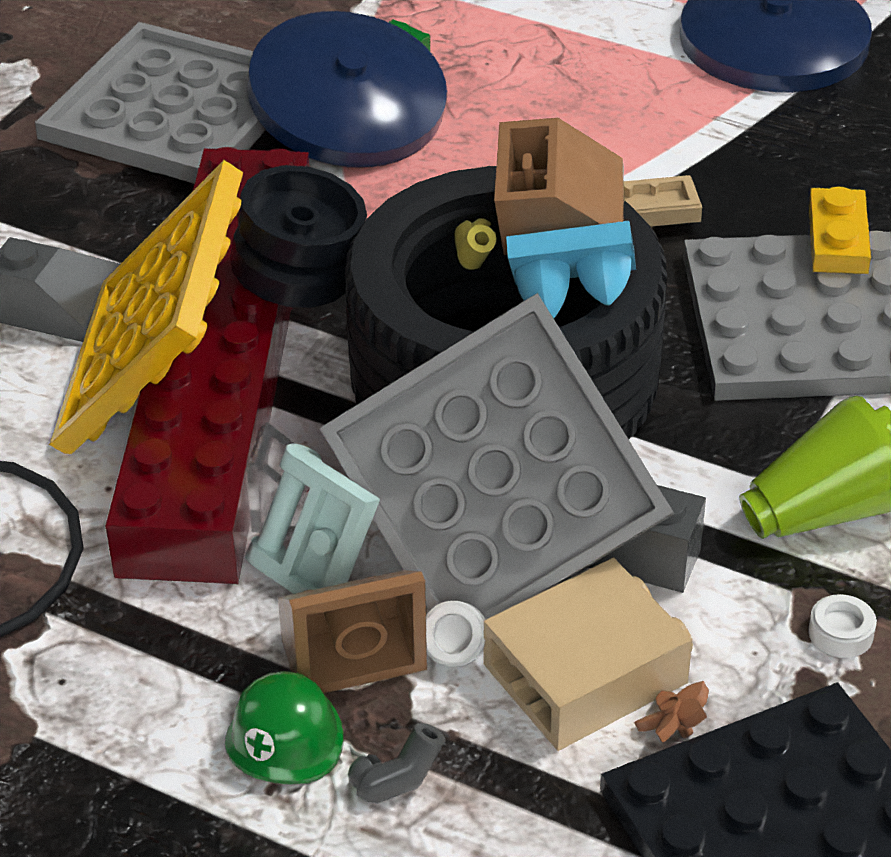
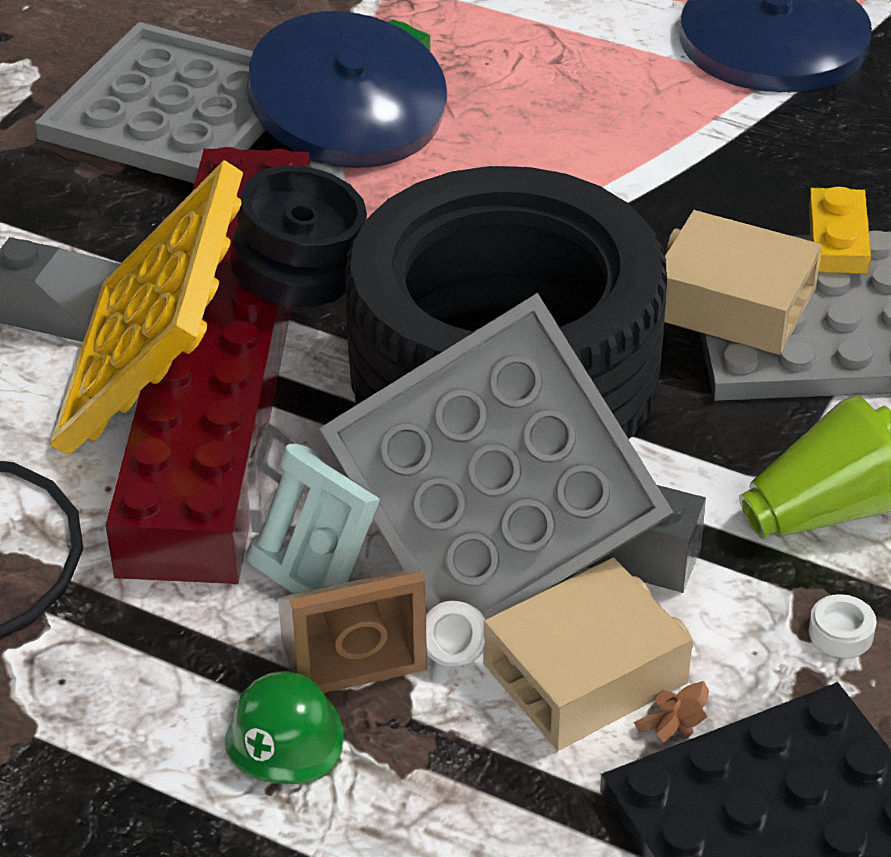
dark grey arm [348,723,445,803] -> none
light yellow arm [454,218,496,270] -> none
medium nougat slope [494,117,624,255] -> none
medium azure tile [506,221,636,319] -> none
tan plate [624,175,702,228] -> none
none -> tan brick [664,210,822,355]

